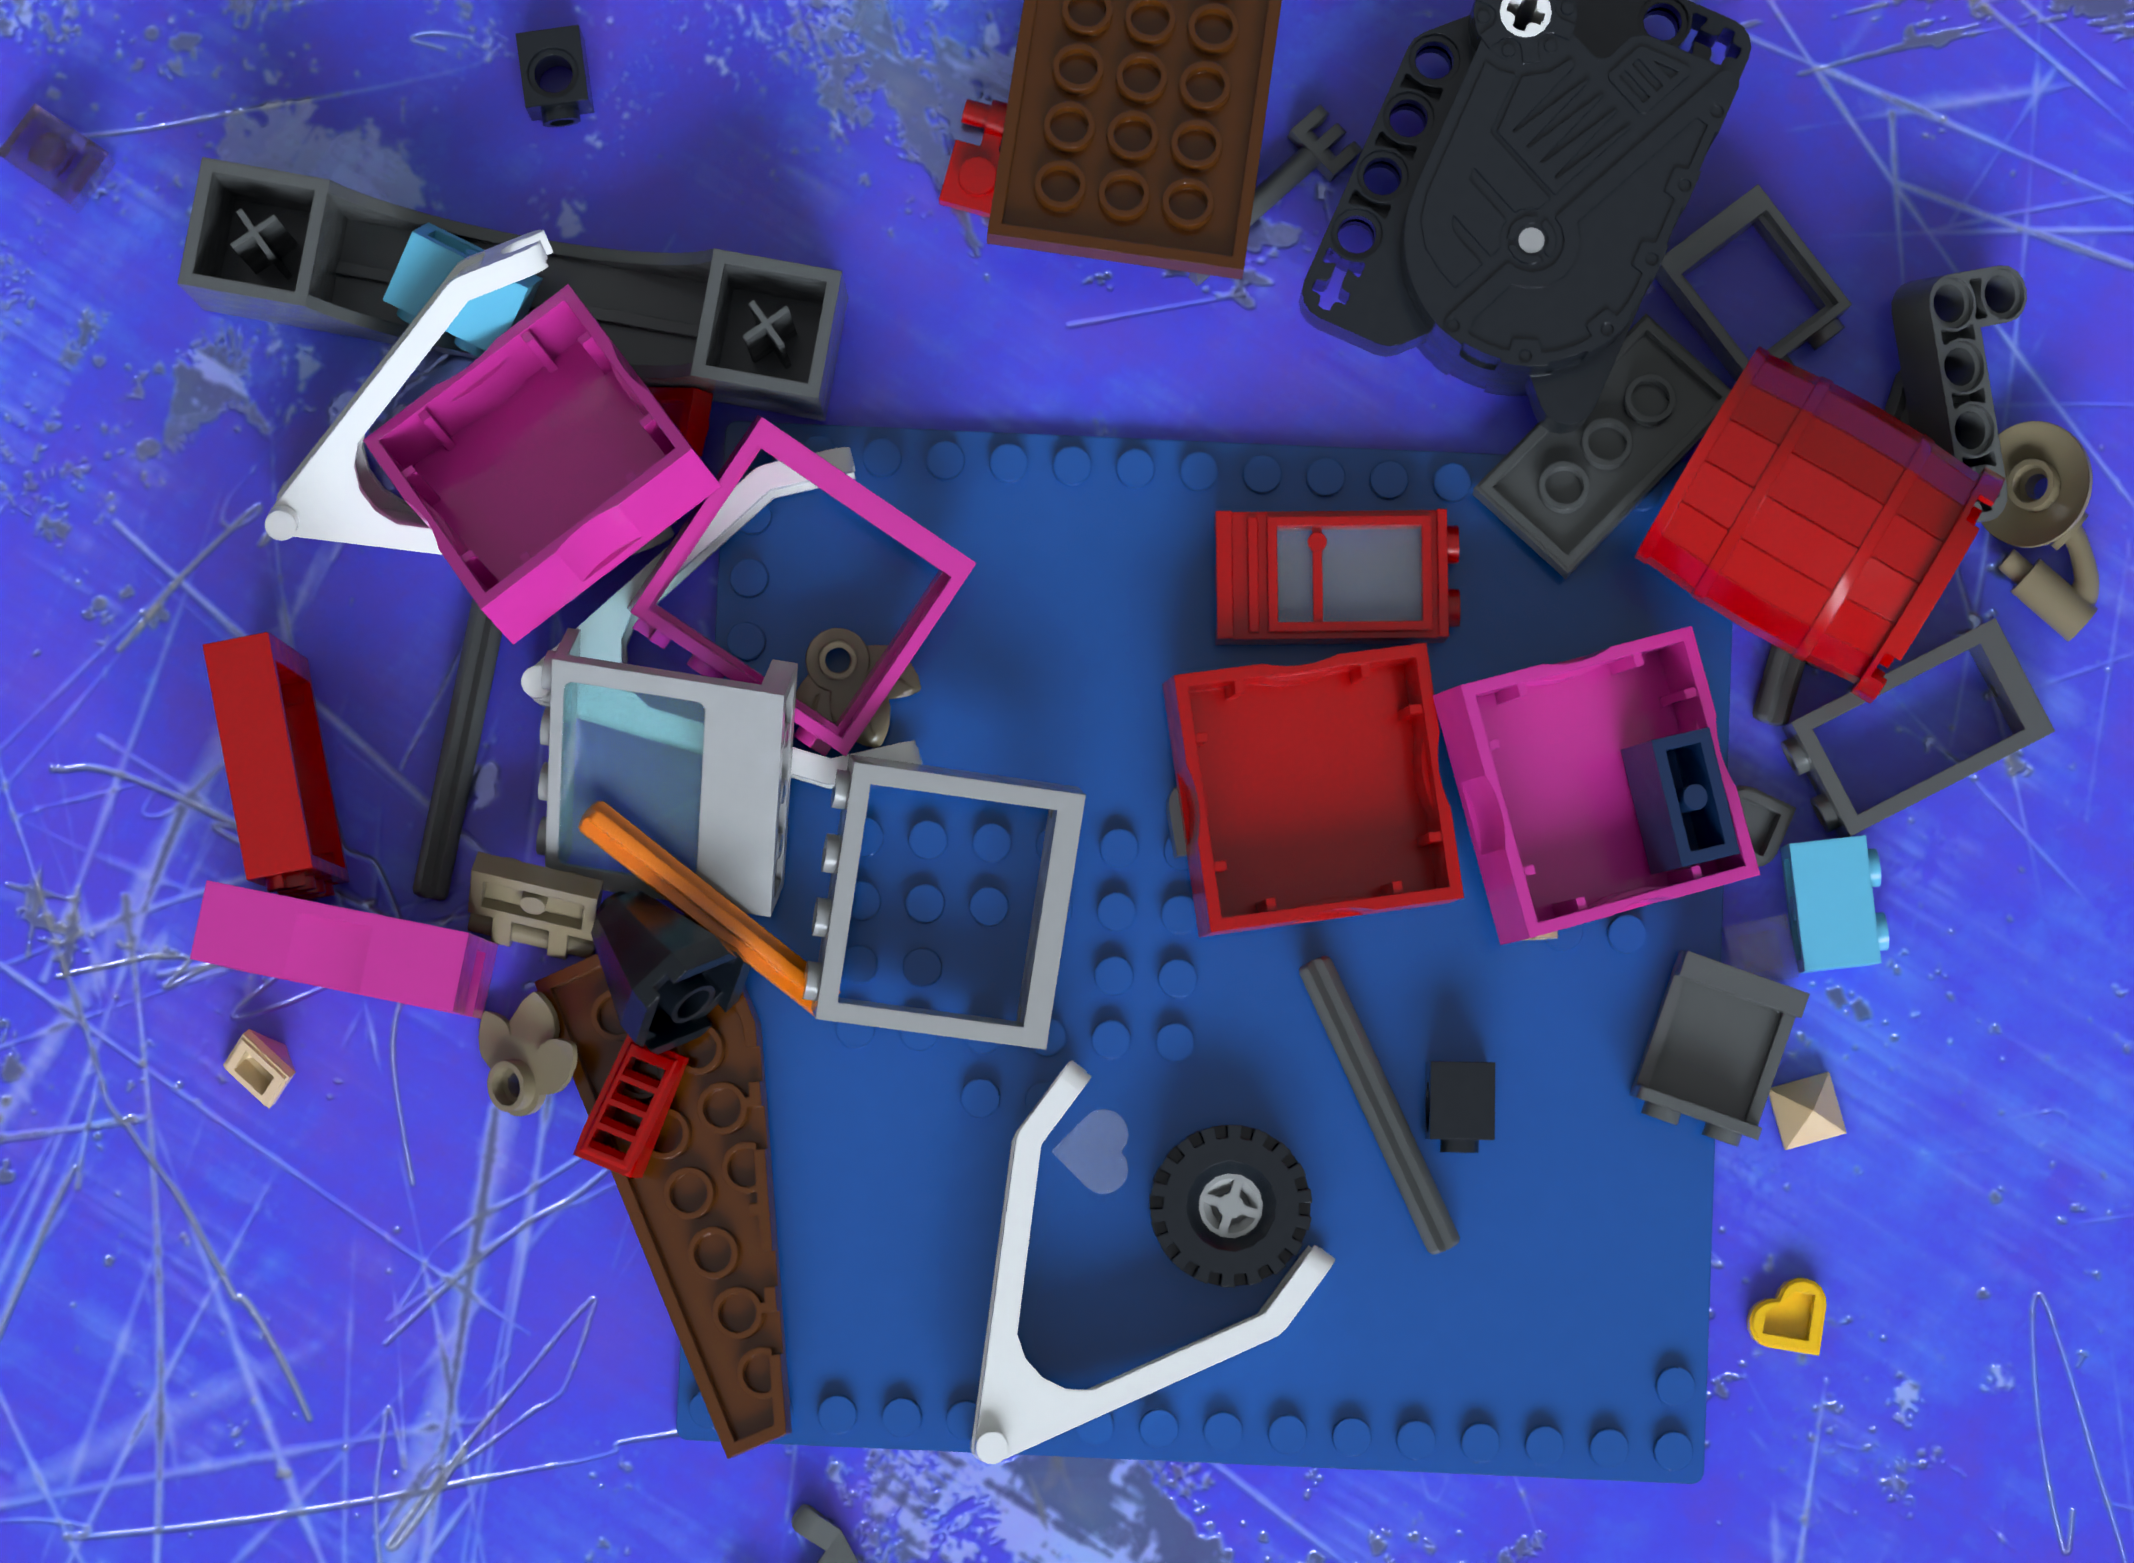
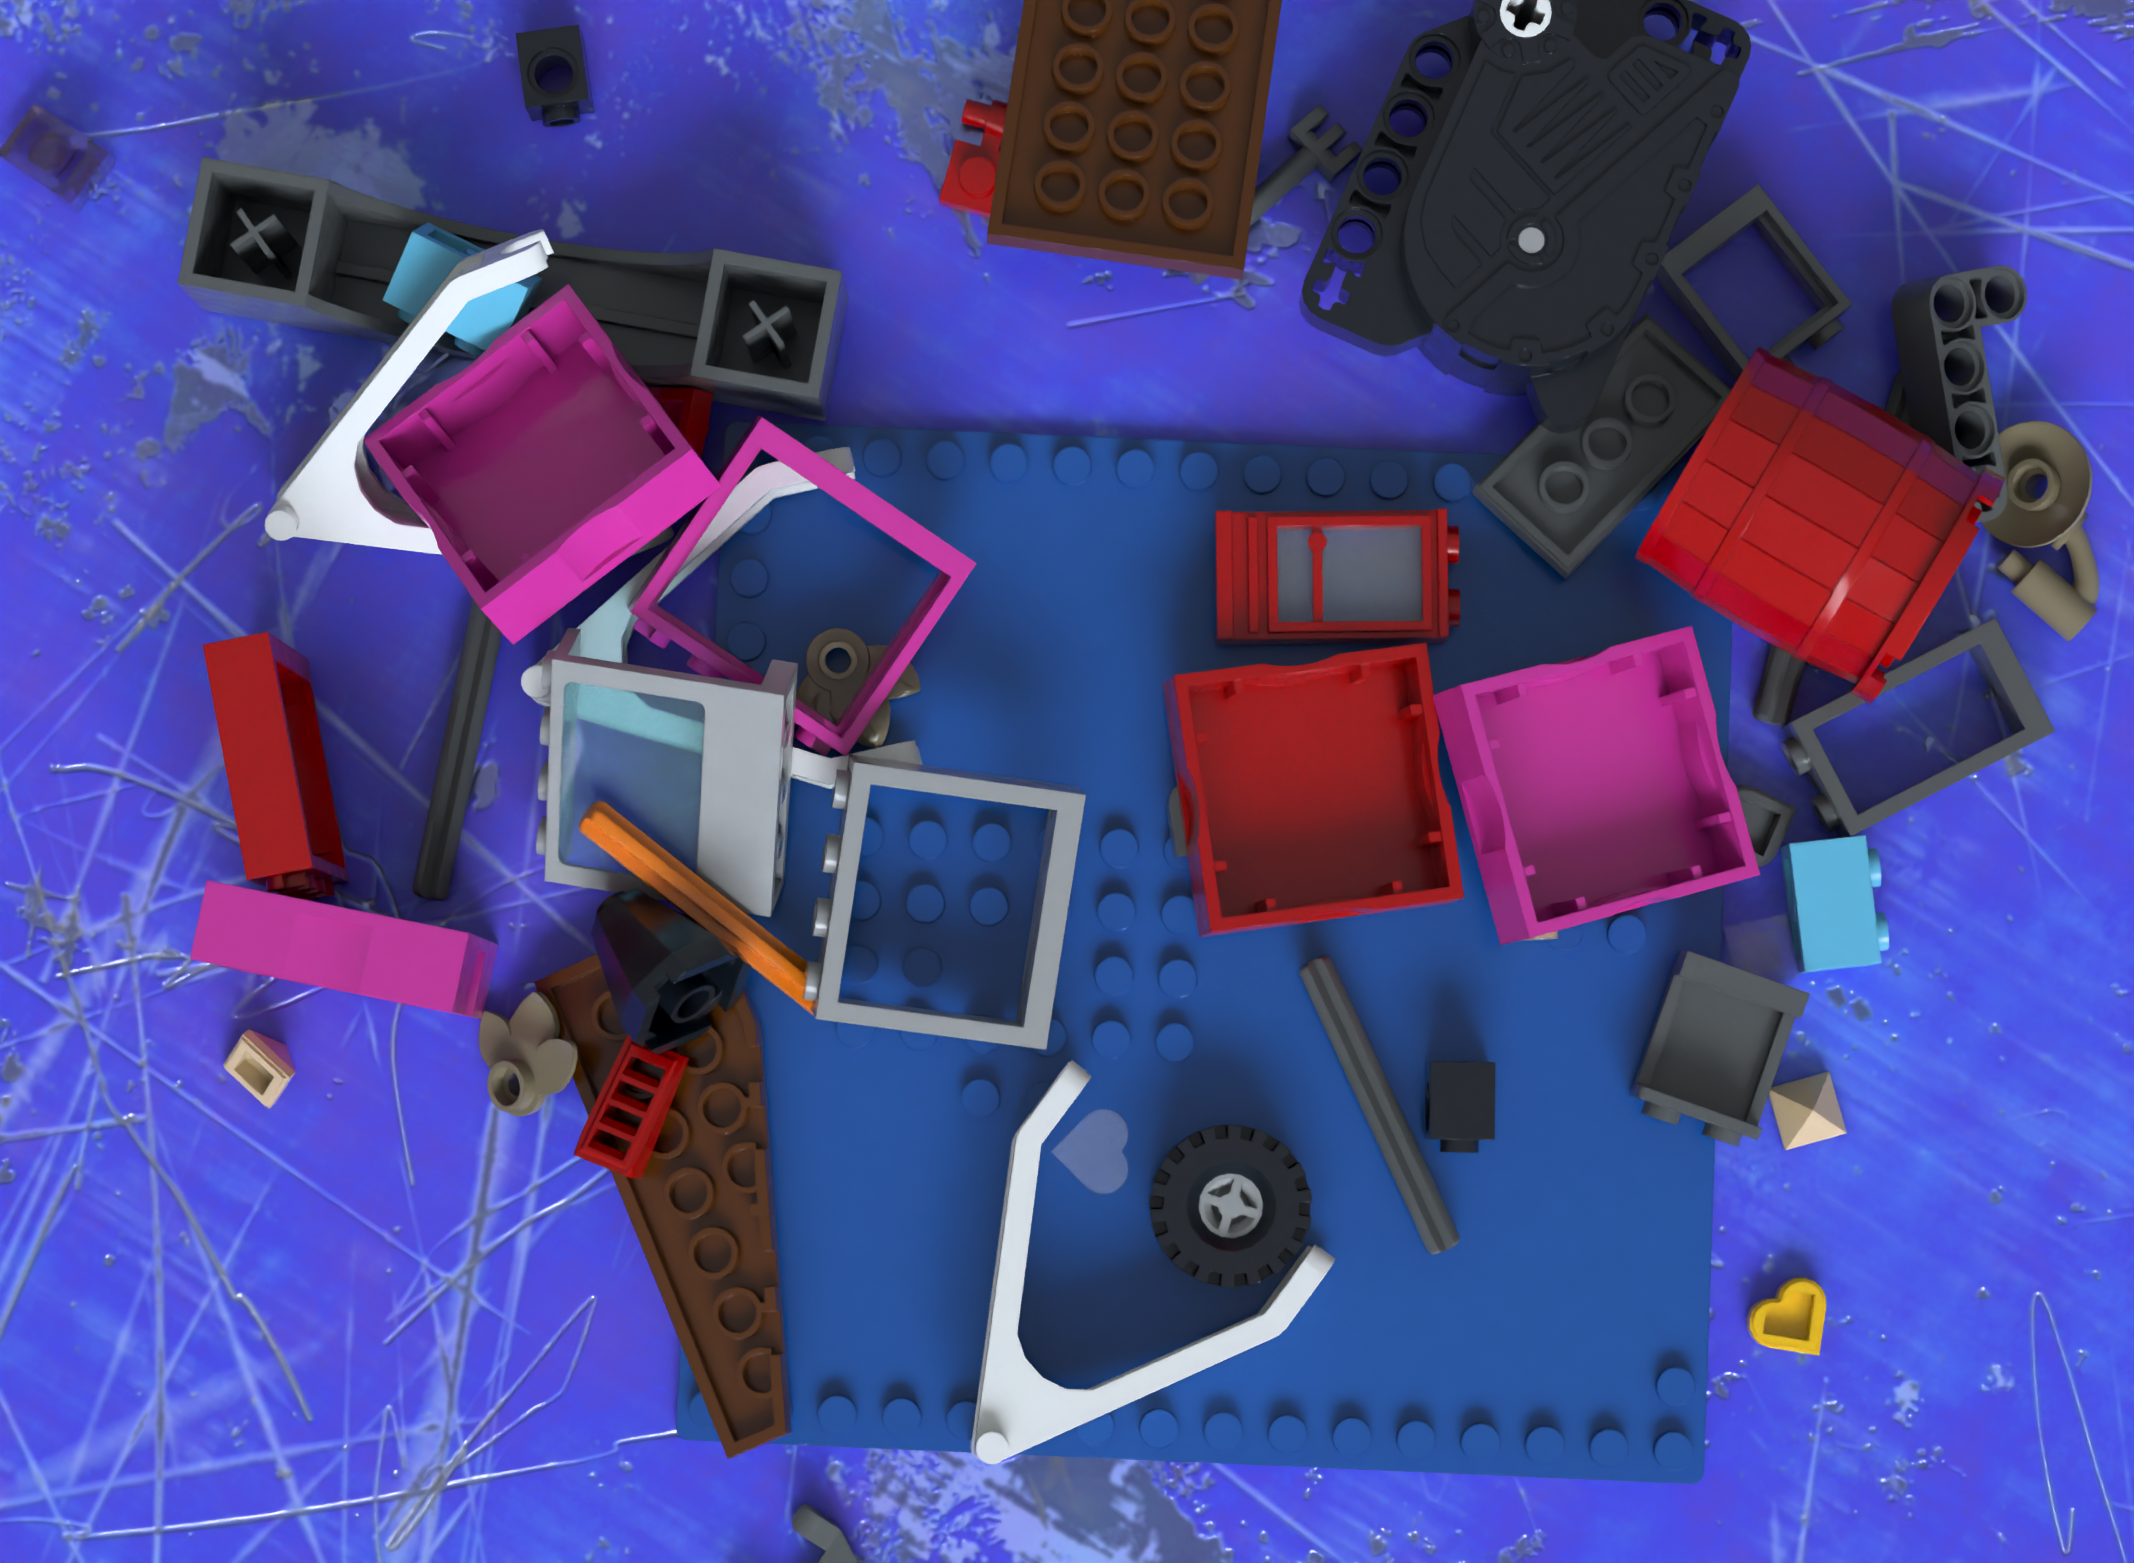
dark tan plate [468,852,604,960] -> none
dark blue brick [1621,727,1740,875] -> none

